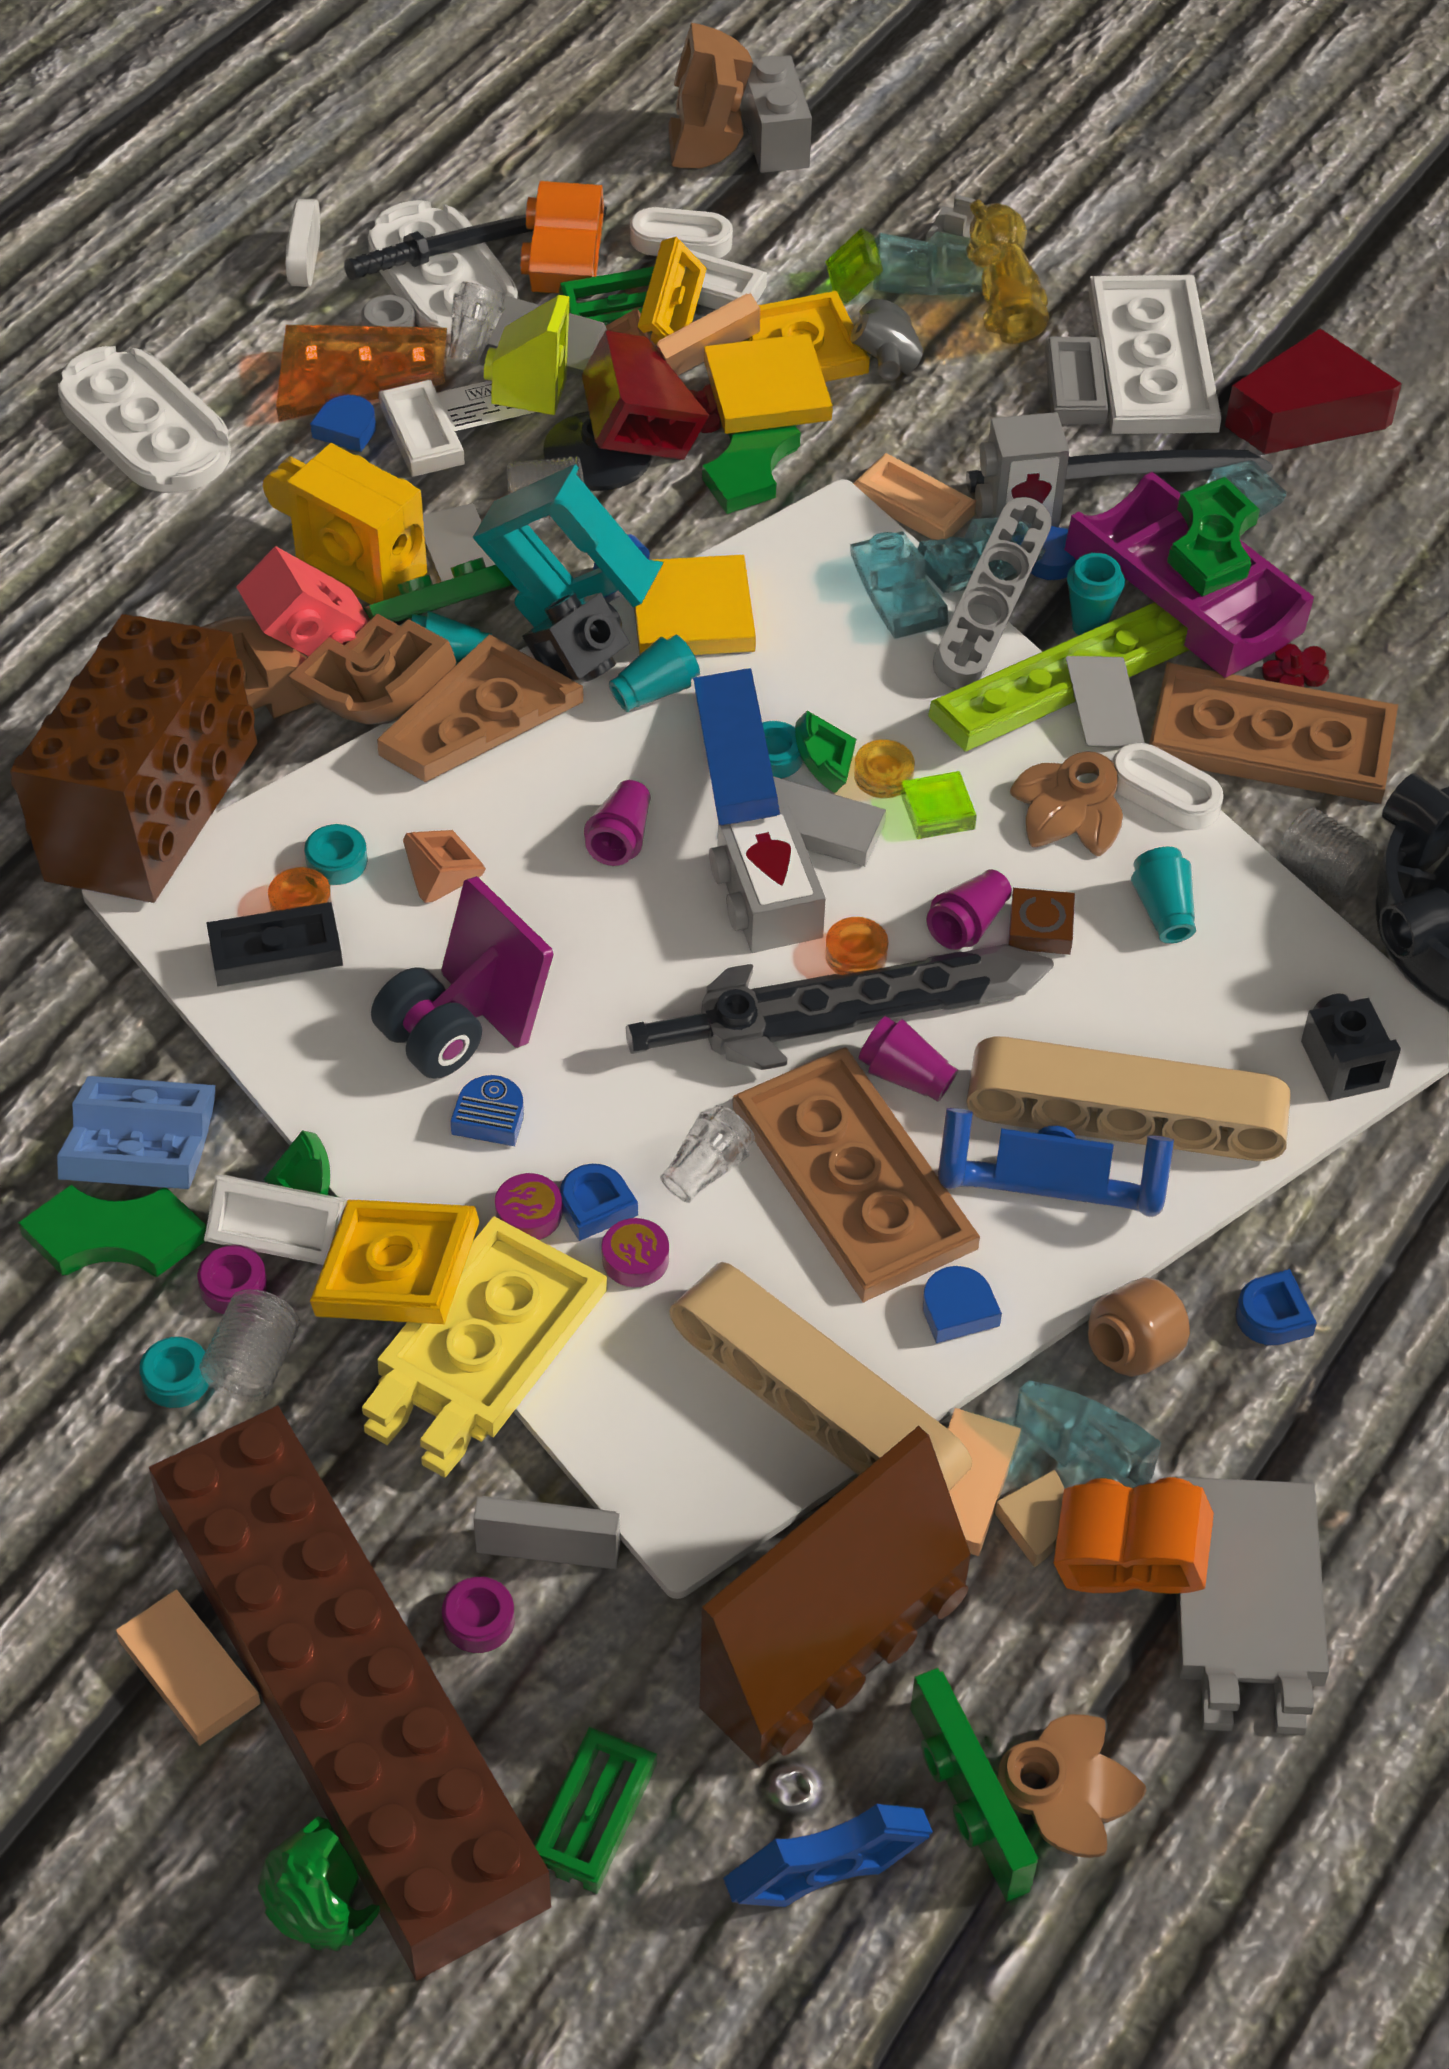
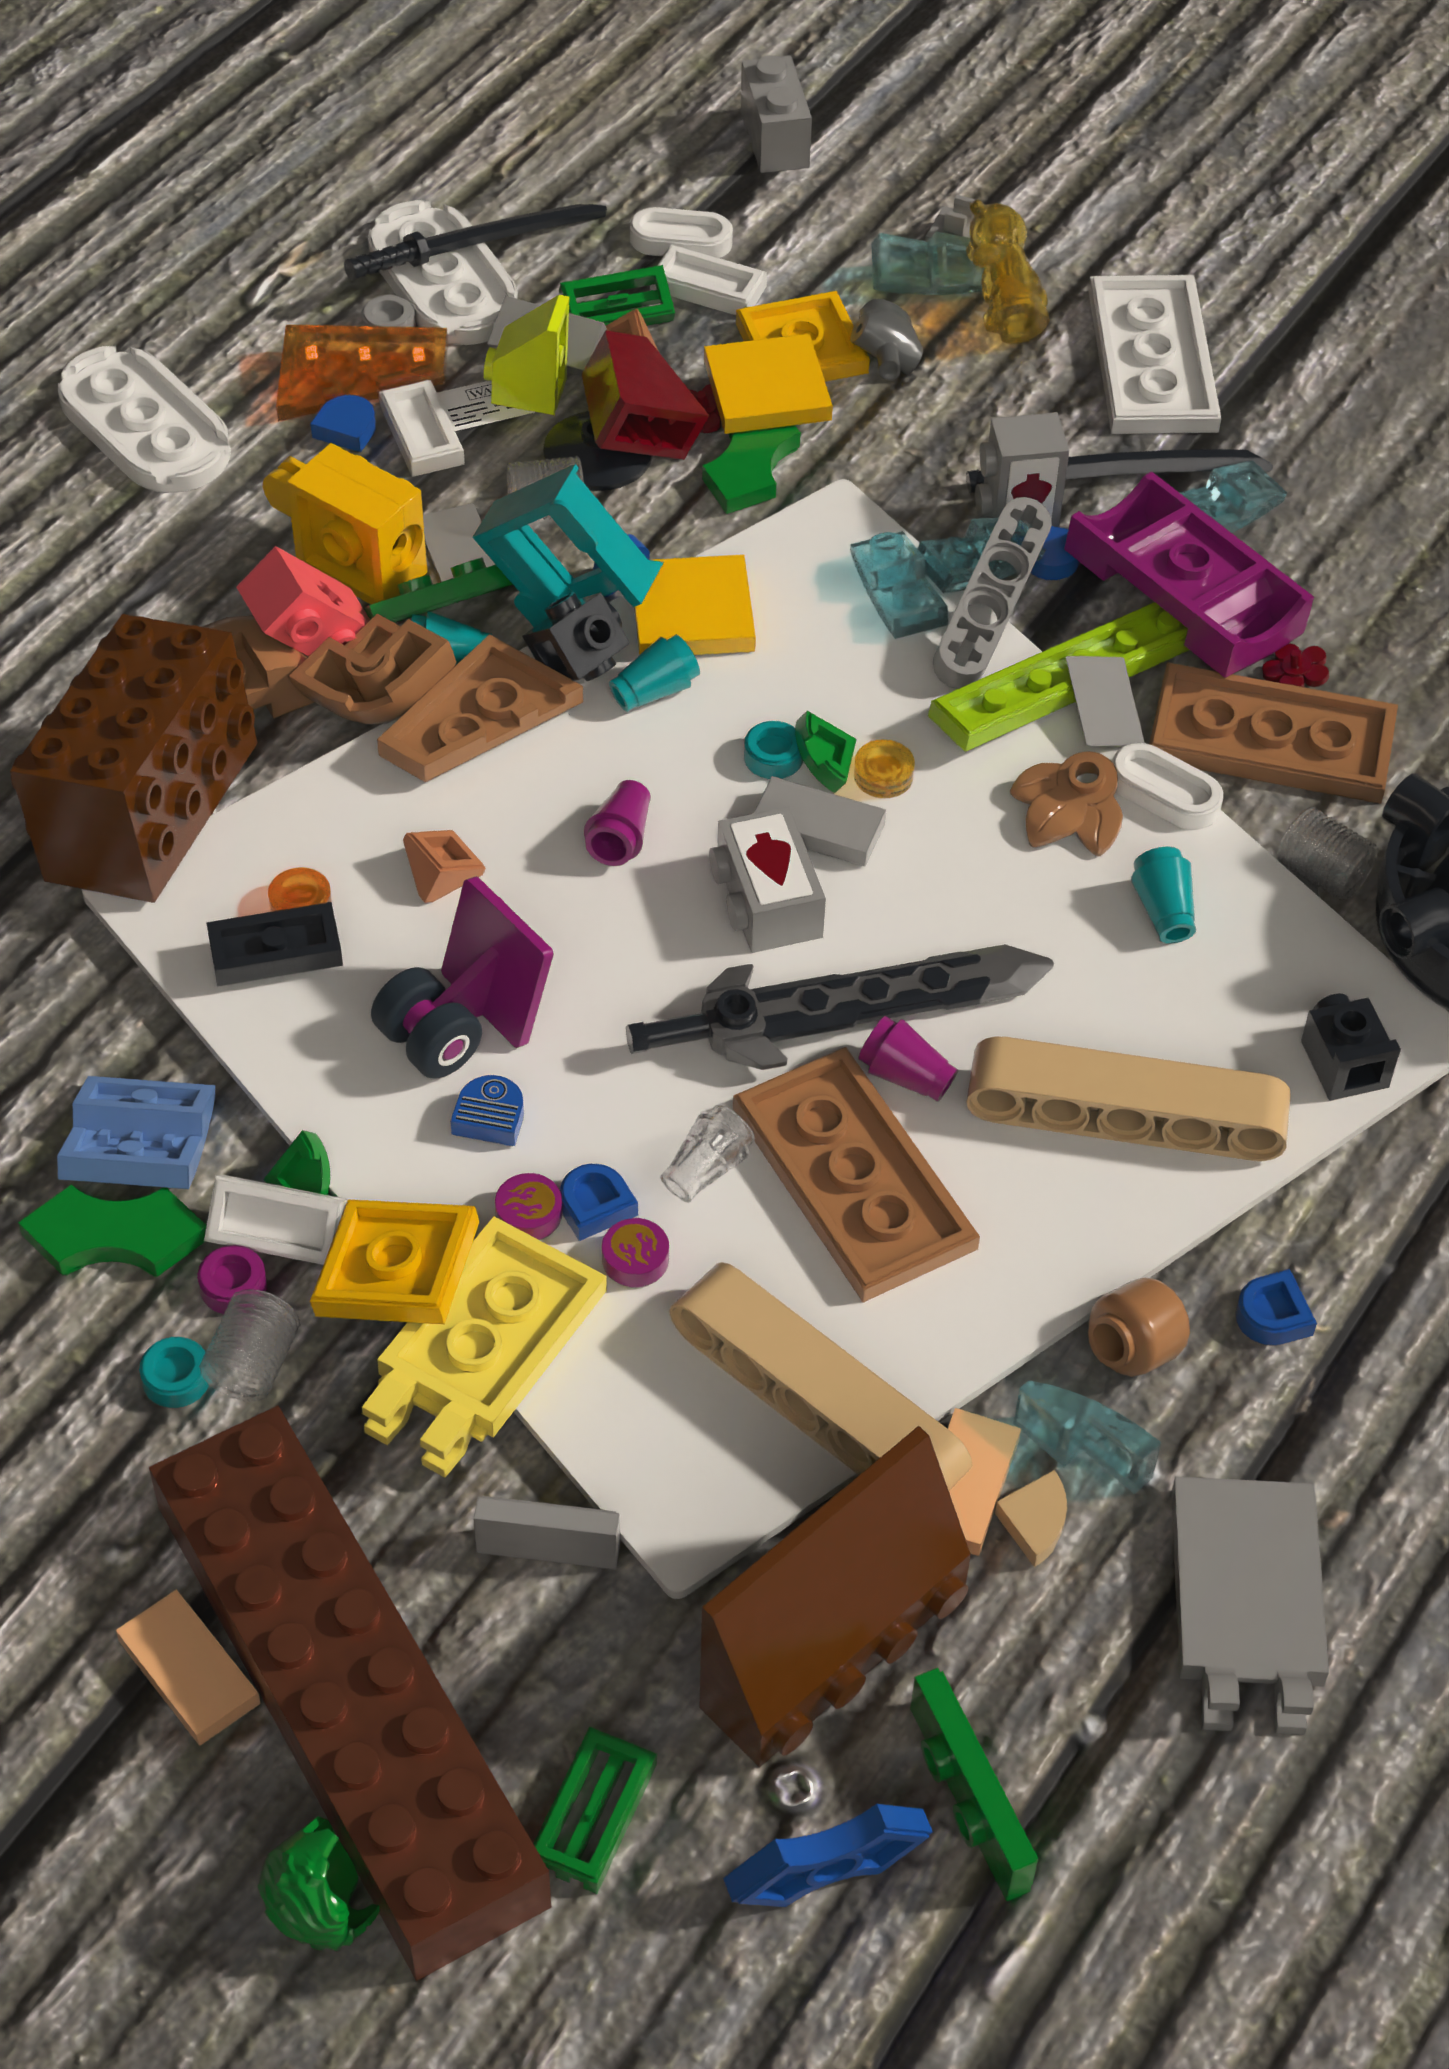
white tile [286,199,320,287] -> none
teal tile [304,824,368,885] -> none
magenta tile [442,1577,515,1653] -> none
clear cone [448,281,505,366] -> none
orange brick [520,181,604,296] -> none
yellow tile [638,237,707,346] -> none
light nougat tile [657,293,760,376] -> none
medium nougat brick [668,23,753,168] -> none
blue tile [693,668,780,825] -> none
clear neon green tile [825,227,883,304] -> none
clear orange tile [825,917,889,975] -> none
light nougat tile [853,453,976,545] -> none
clear neon green tile [901,771,977,839] -> none
blue tile [923,1266,1002,1343] -> none
magenta cone [926,869,1012,950] -> none
blue piece [938,1108,1174,1217] -> none
medium nougat plate [997,1714,1146,1858] -> none
reddish brown tile [1008,887,1075,955] -> none
light grey tile [1045,337,1108,424] -> none
orange brick [1053,1477,1214,1594] -> none
teal cone [1067,553,1125,635] -> none
green tile [1167,476,1260,597] -> none
dark red slope [1225,328,1402,454] -> none

